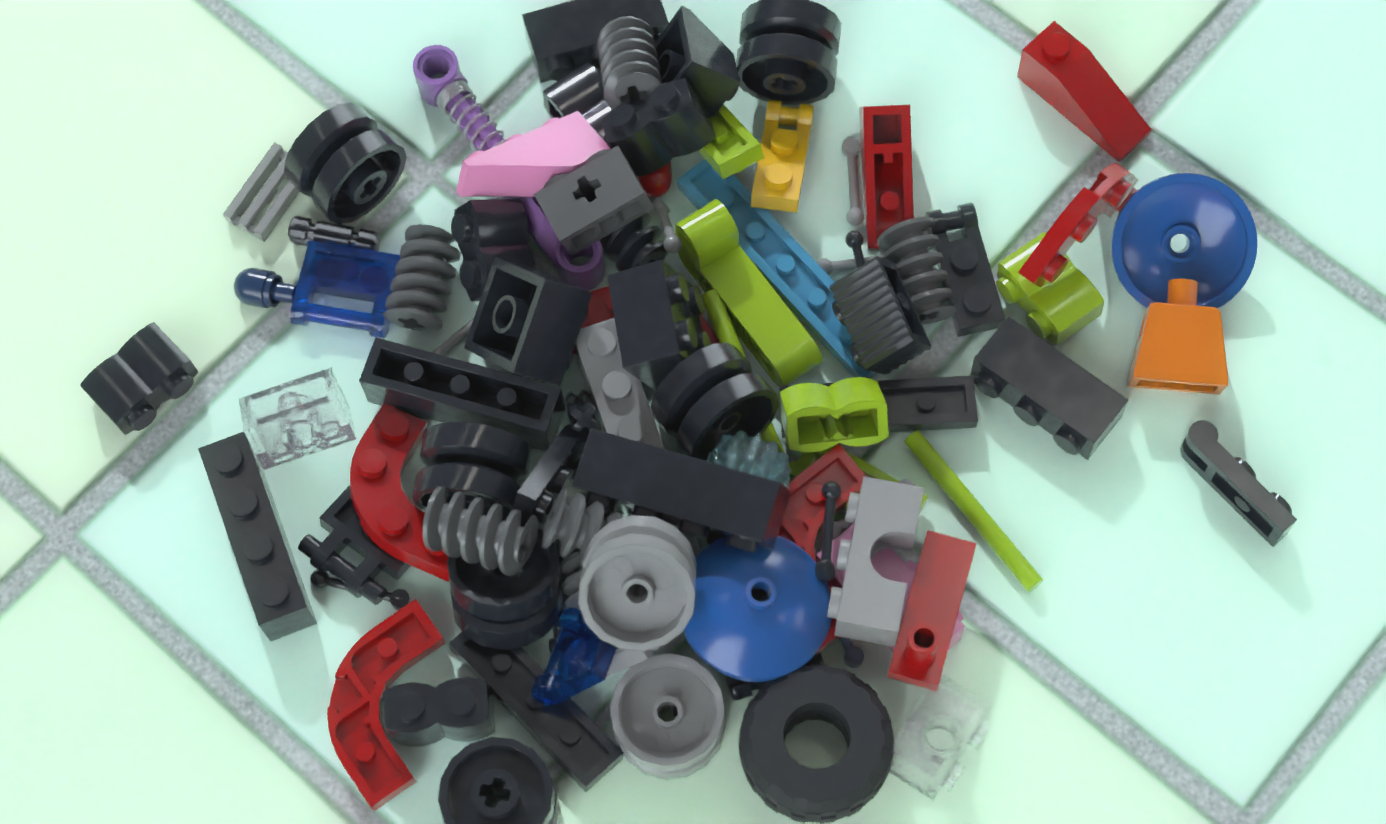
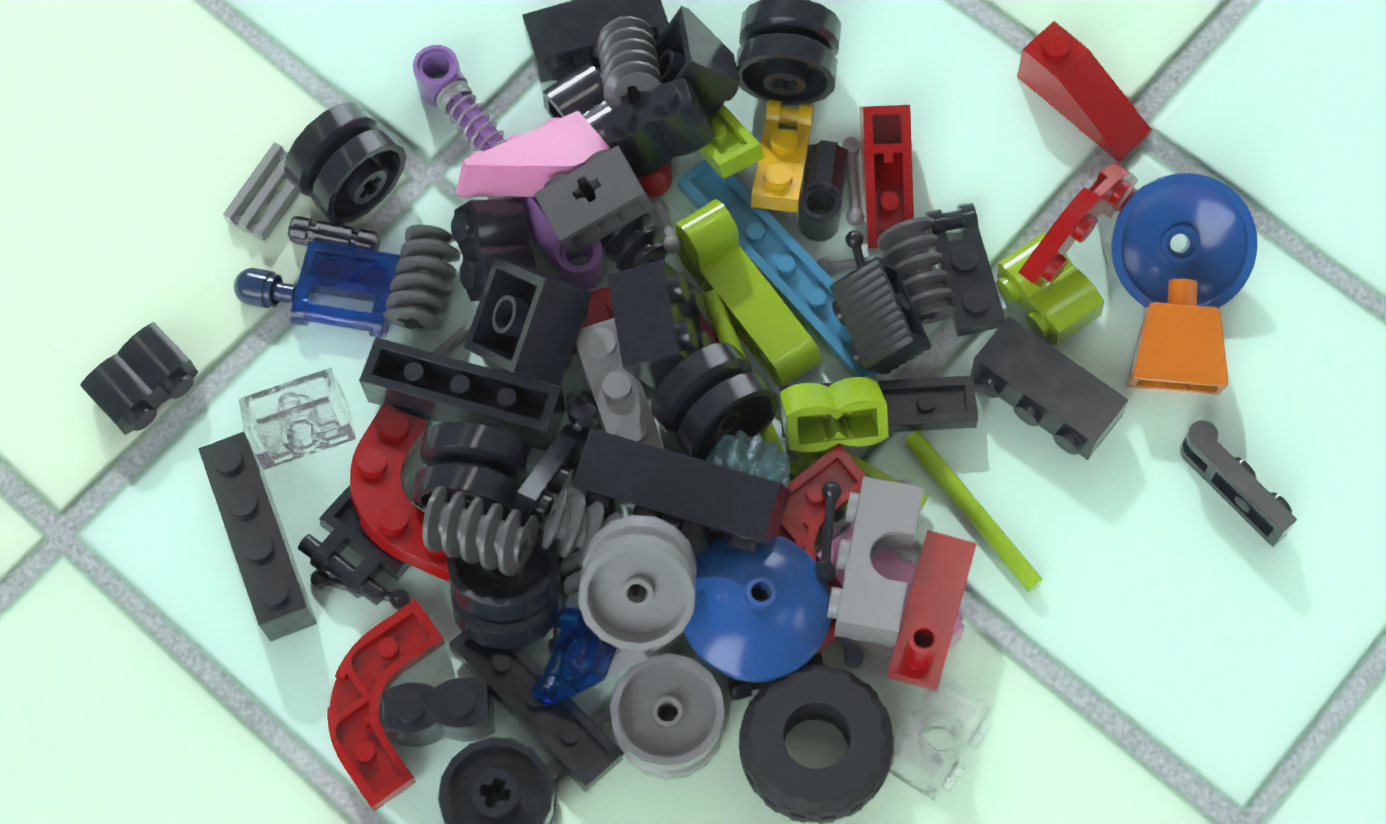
none -> black piece [798,140,848,242]

